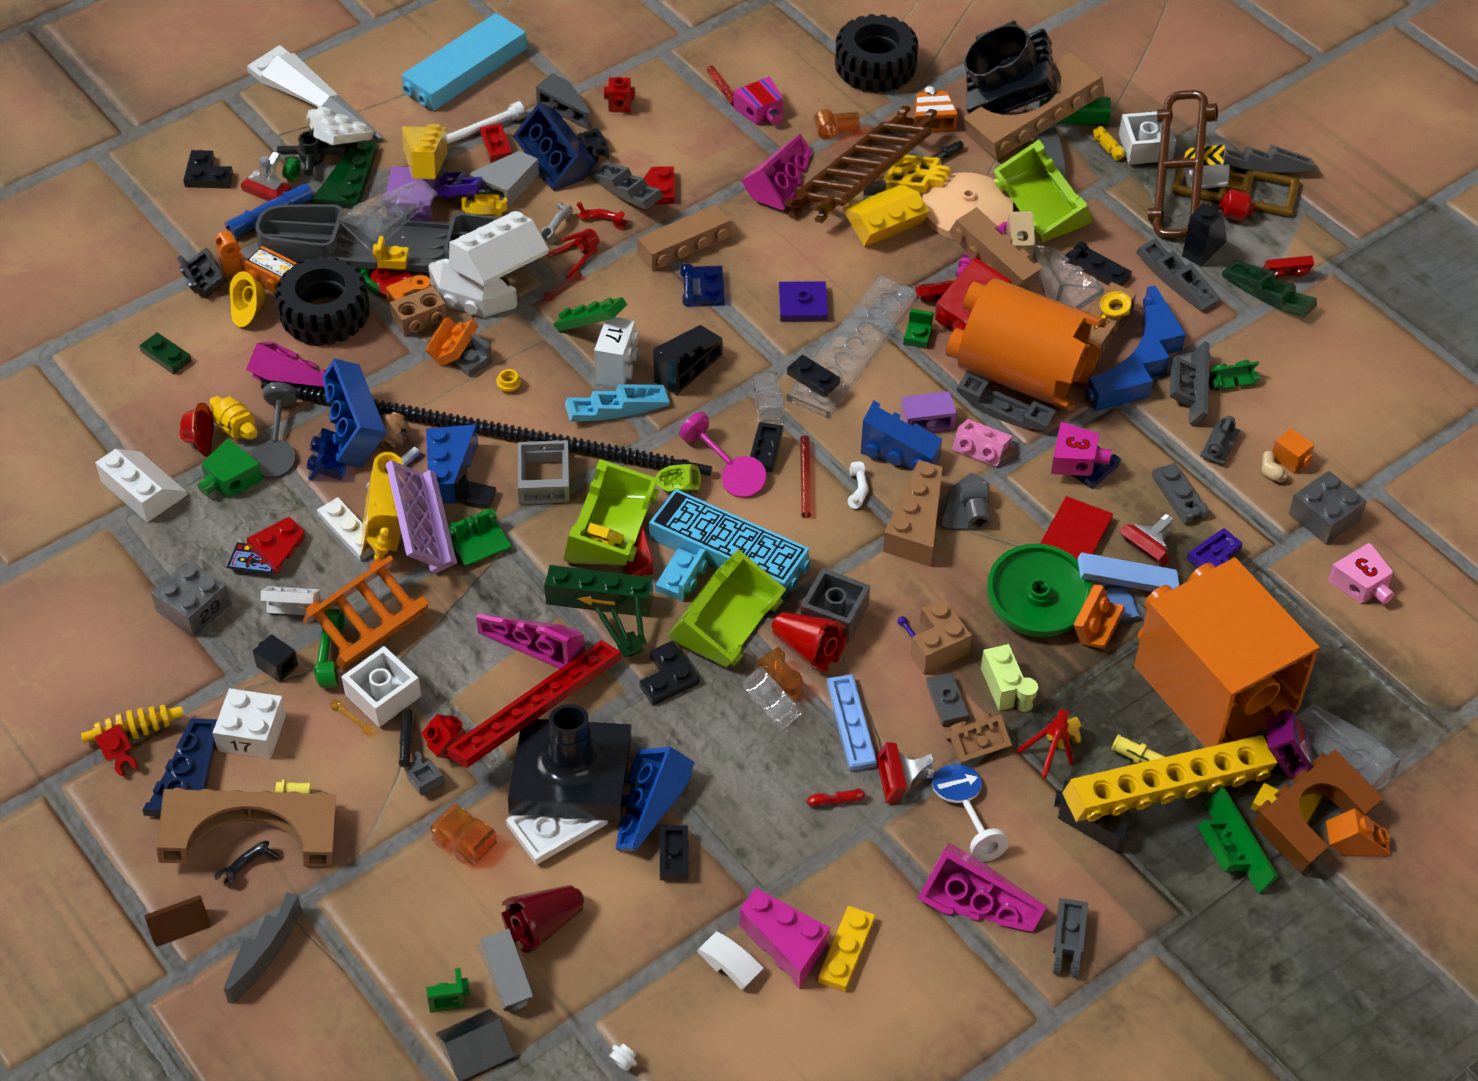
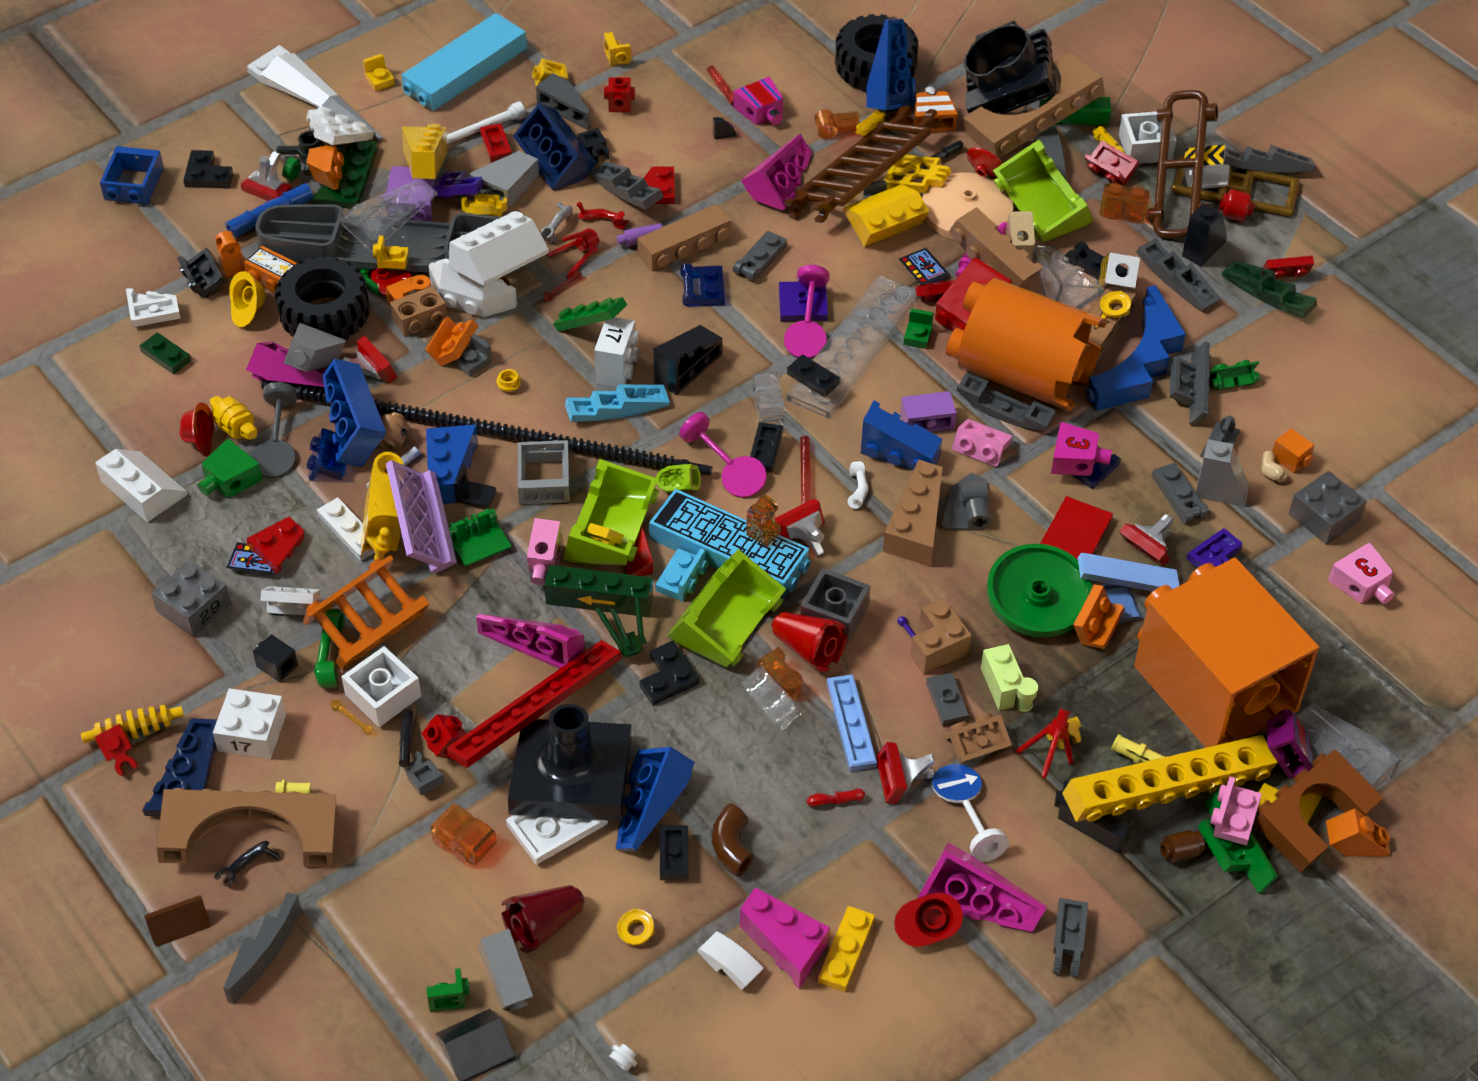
none -> blue window [100,146,164,204]
none -> white wing [126,288,180,327]
none -> light grey slope [284,323,346,372]
none -> orange slope [307,145,344,190]
none -> red piece [343,336,398,383]
none -> yellow bracket [363,54,395,92]
none -> bright pink torso [527,518,564,585]
none -> yellow bracket [532,58,568,86]
none -> yellow bracket [604,32,631,66]
none -> medium lavender cylinder [616,223,662,247]
none -> yellow piece [617,908,655,946]
none -> reddish brown cylinder [711,804,754,877]
none -> black tile [713,117,736,139]
none -> dark grey plate [733,230,787,282]
none -> clear orange leg [746,495,781,547]
none -> piece [772,498,825,557]
none -> dark pink piece [784,265,830,359]
none -> yellow axle [855,110,885,137]
none -> blue wedge [866,18,916,110]
none -> red piece [894,892,963,947]
none -> piece [899,248,948,285]
none -> red dish [966,147,1003,179]
none -> bracket [1084,140,1140,186]
none -> white piece [1098,253,1140,290]
none -> clear orange brick [1099,183,1150,223]
none -> reddish brown brick [1160,830,1205,863]
none -> light grey slope [1196,439,1249,507]
none -> bright pink bracket [1210,776,1262,846]

